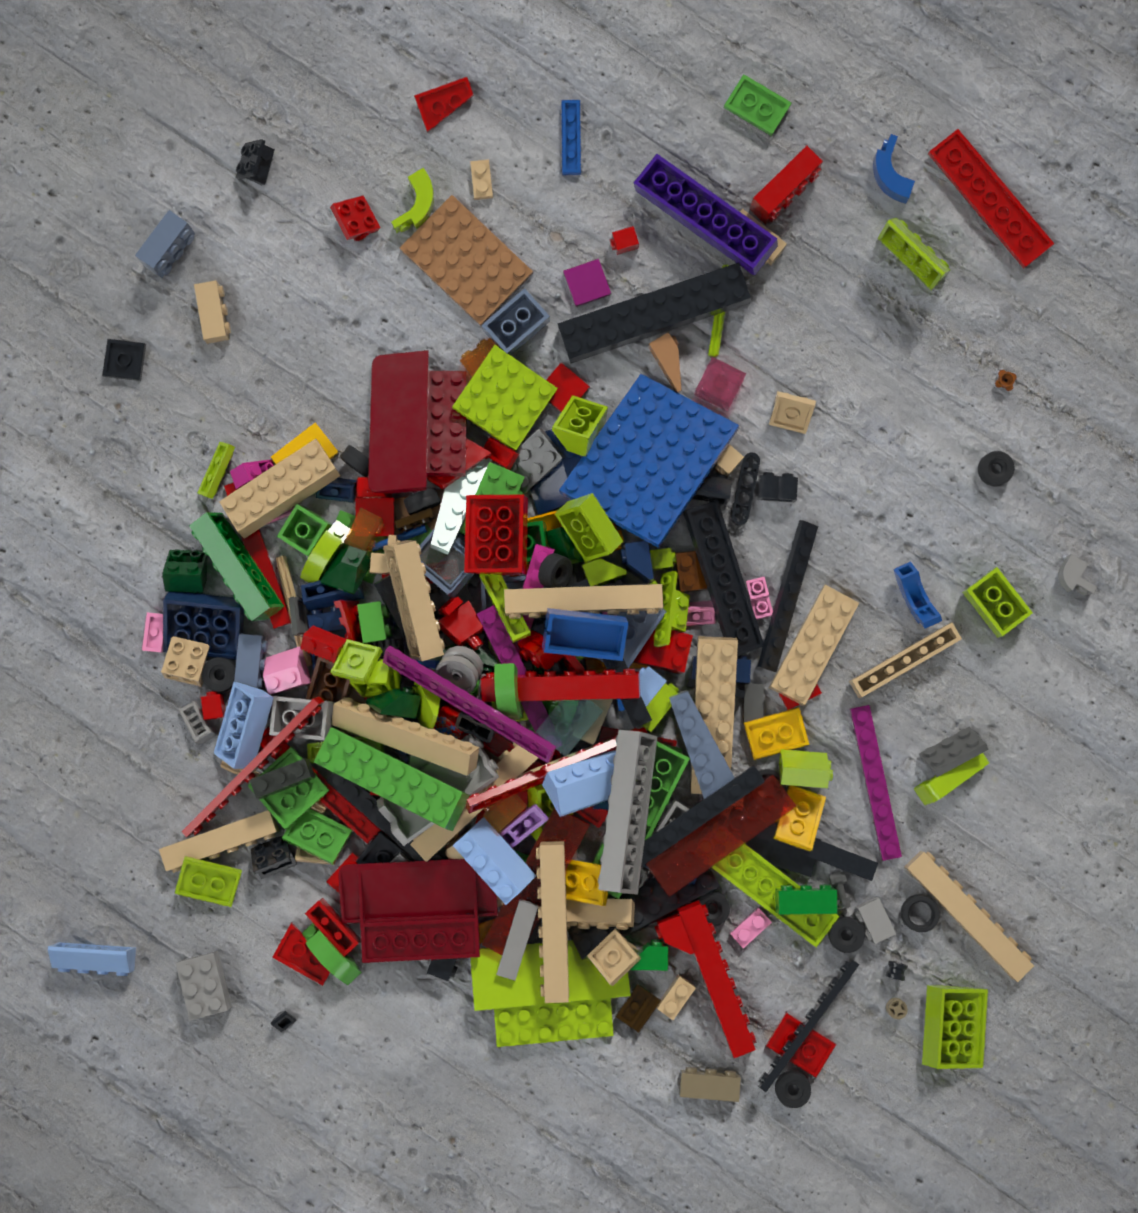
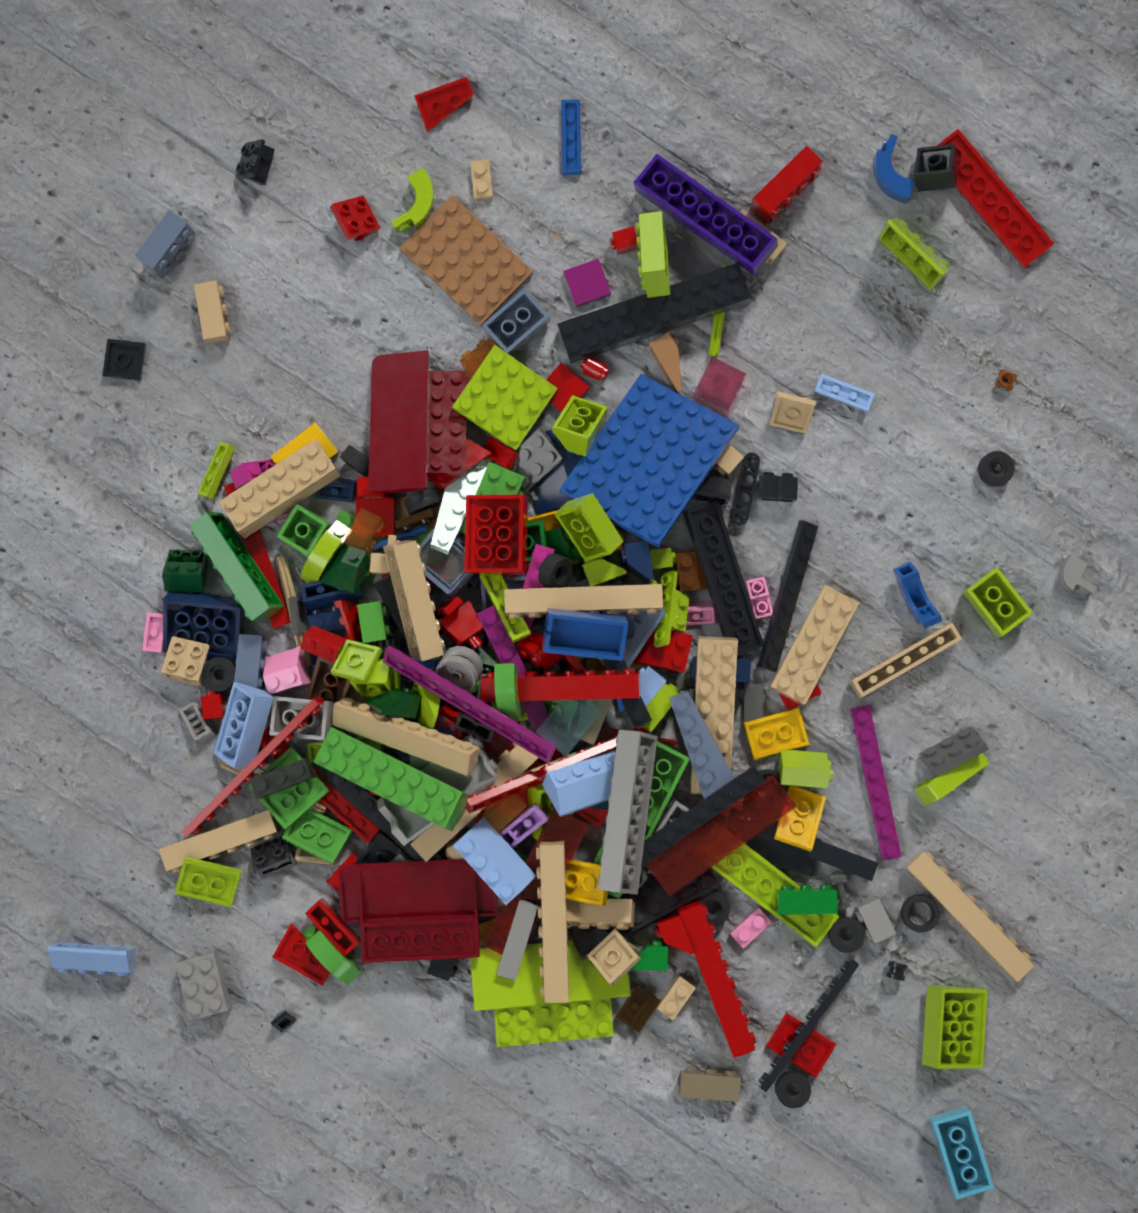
bright green plate [724,74,792,137] -> none
dark tan wheel [886,998,908,1020] -> none
none -> red brick [580,356,610,381]
none -> lime brick [636,211,670,298]
none -> light blue plate [814,373,875,412]
none -> black slope [913,144,958,192]
none -> medium azure brick [928,1106,994,1200]

